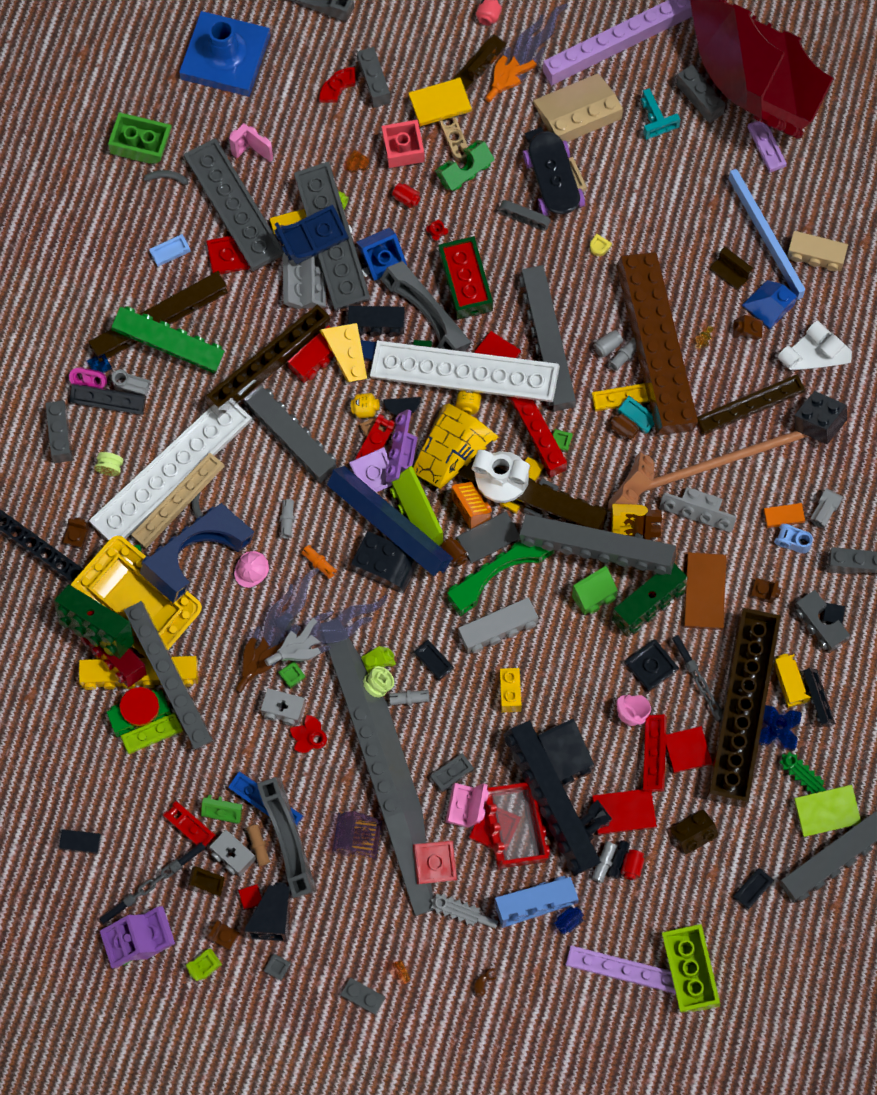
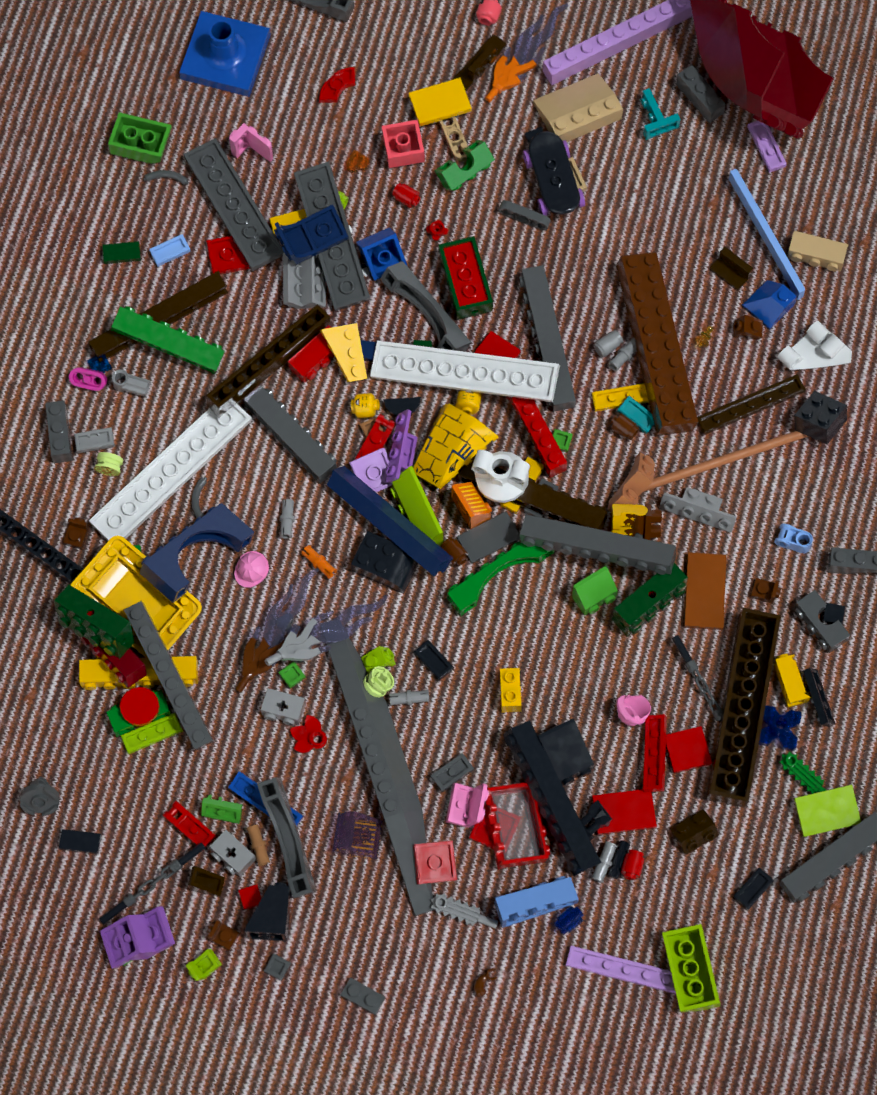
black tile [70,383,146,415] -> none
tan plate [131,453,225,548] -> none
black brick [348,305,405,336] -> none
dark grey arch [357,47,391,108] -> none
clear orange tile [392,960,411,985] -> none
light grey brick [458,597,539,654] -> none
light yellow tile [590,234,612,256] -> none
black tile [624,639,679,693] -> none
orange tile [764,503,805,528] -> none
light grey piece [810,488,843,528] -> none
none -> dark grey tile [20,777,60,816]
none -> light grey plate [74,427,115,453]
none -> dark green tile [102,241,141,264]

